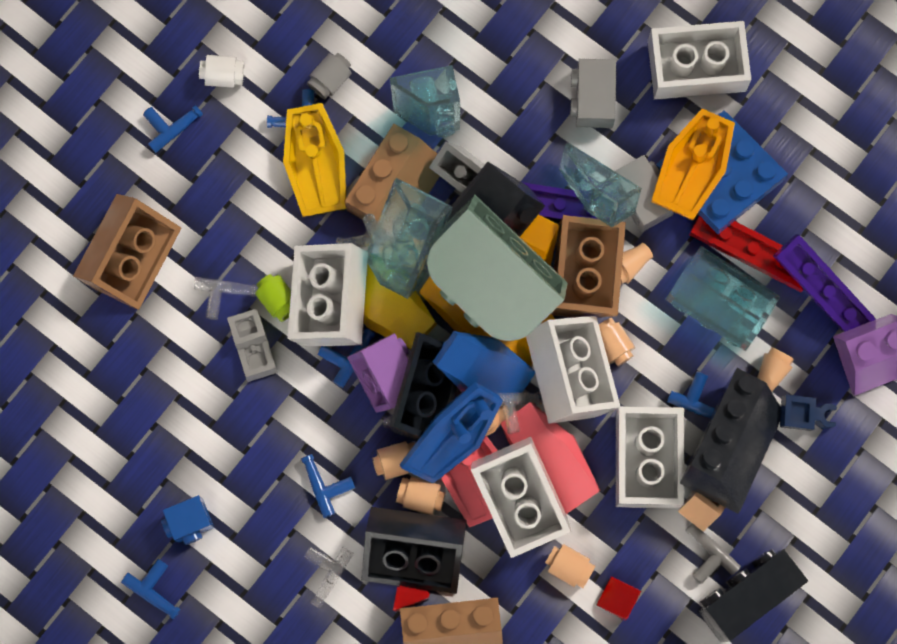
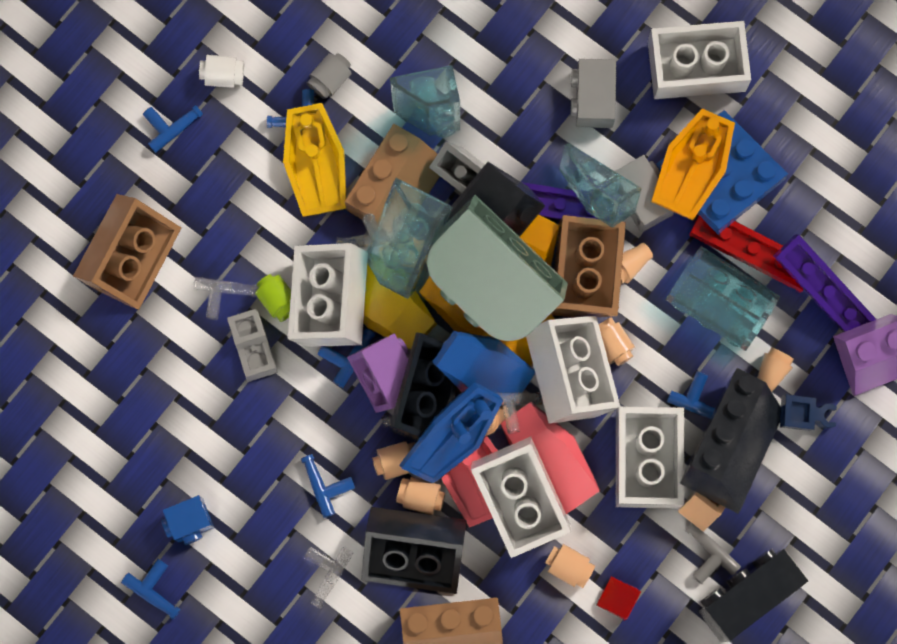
red slope [393,586,430,612] -> none

